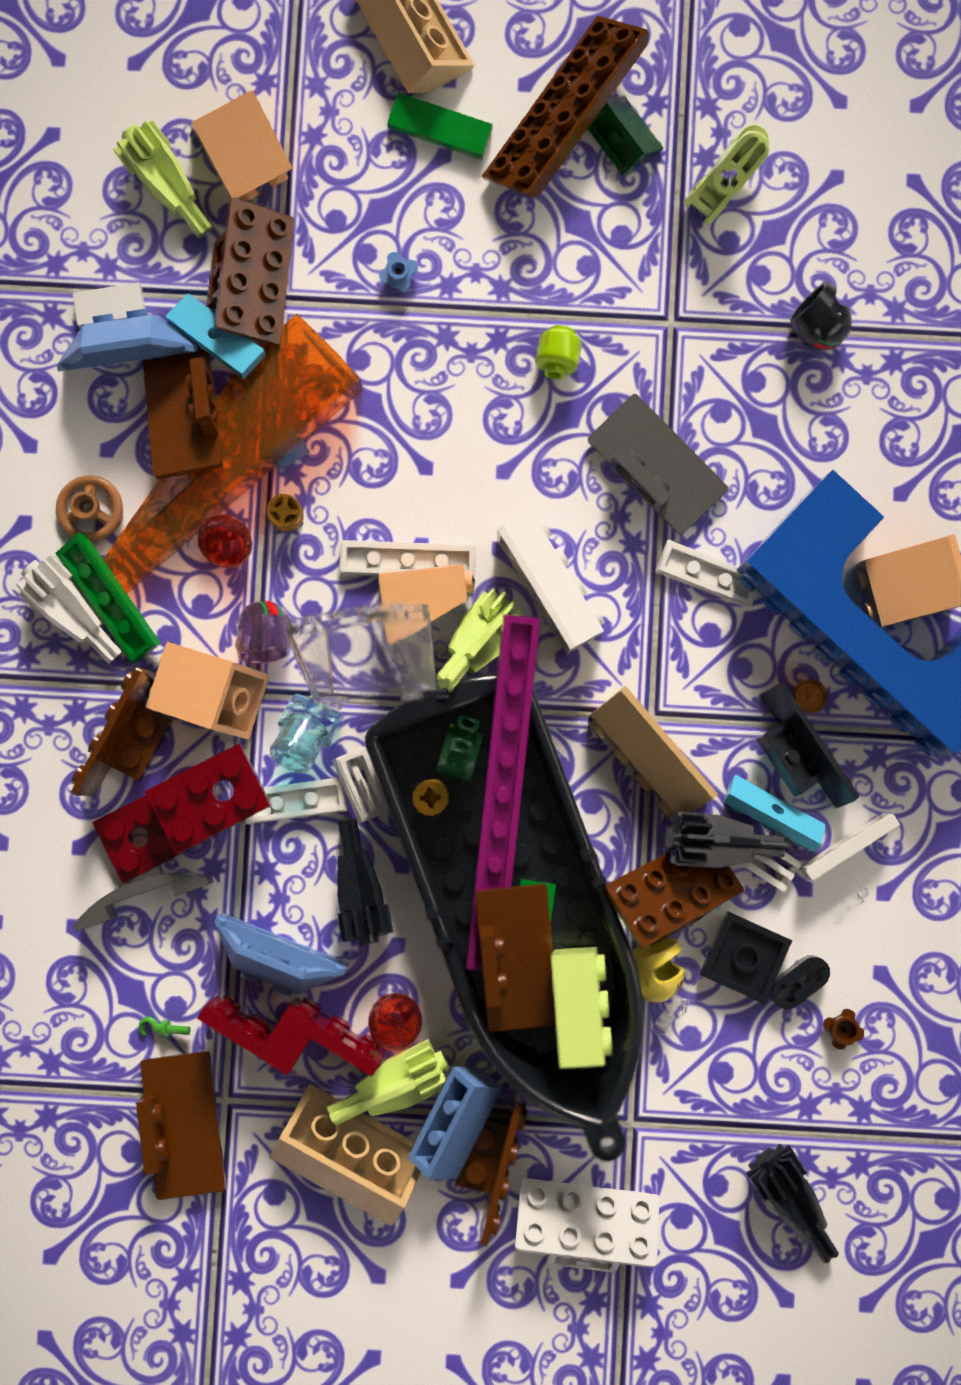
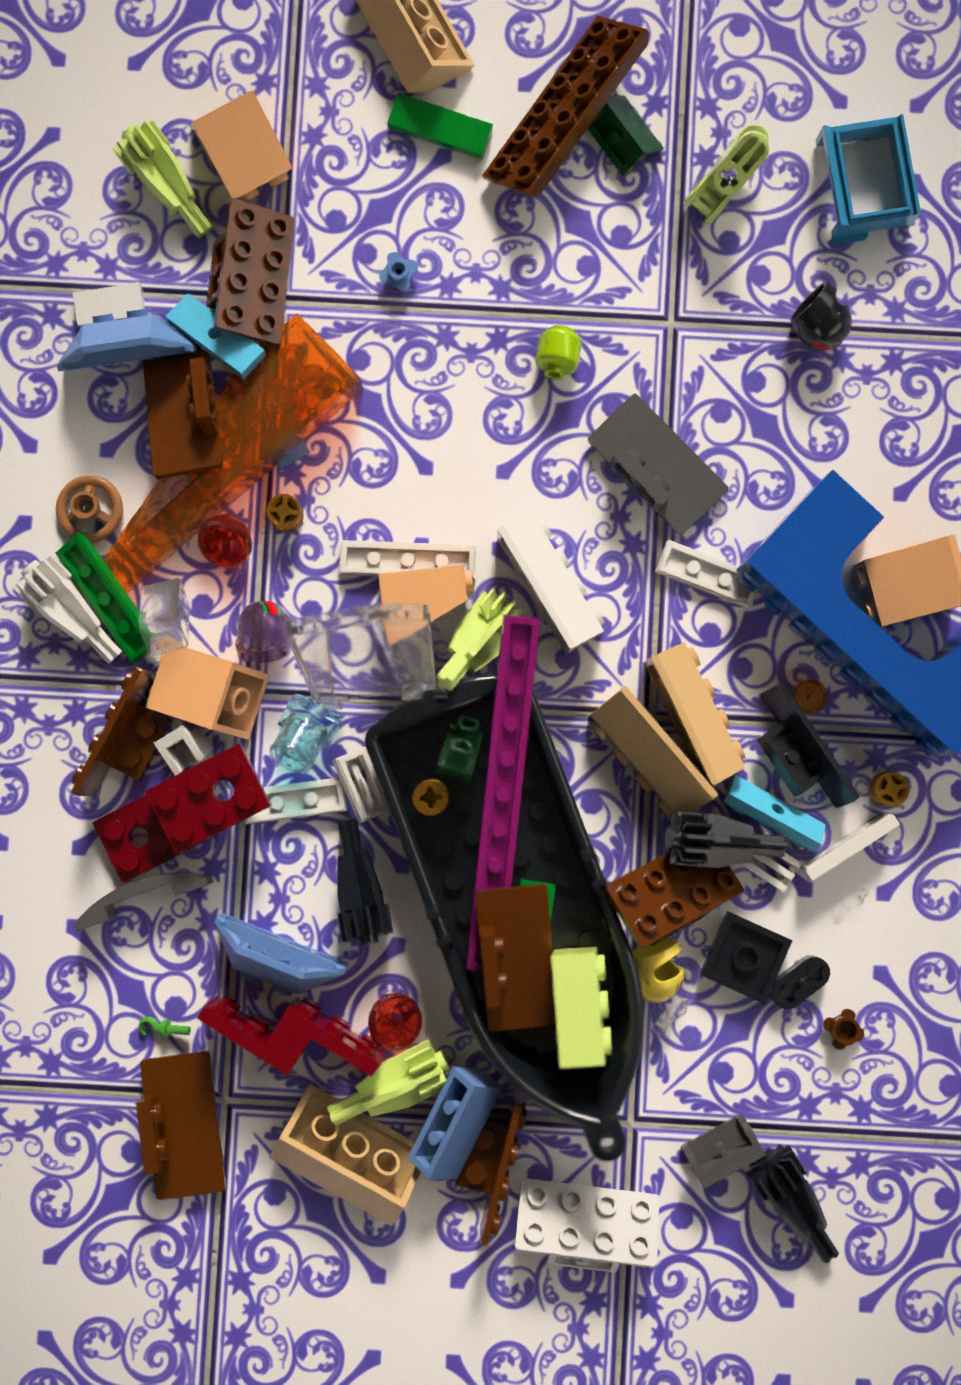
none -> clear piece [139,578,190,657]
none -> white window [154,724,214,775]
none -> tan slope [644,642,746,786]
none -> dark grey hinge [681,1113,766,1189]
none -> dark azure piece [815,114,921,245]
none -> pearl gold wheel [868,772,910,807]

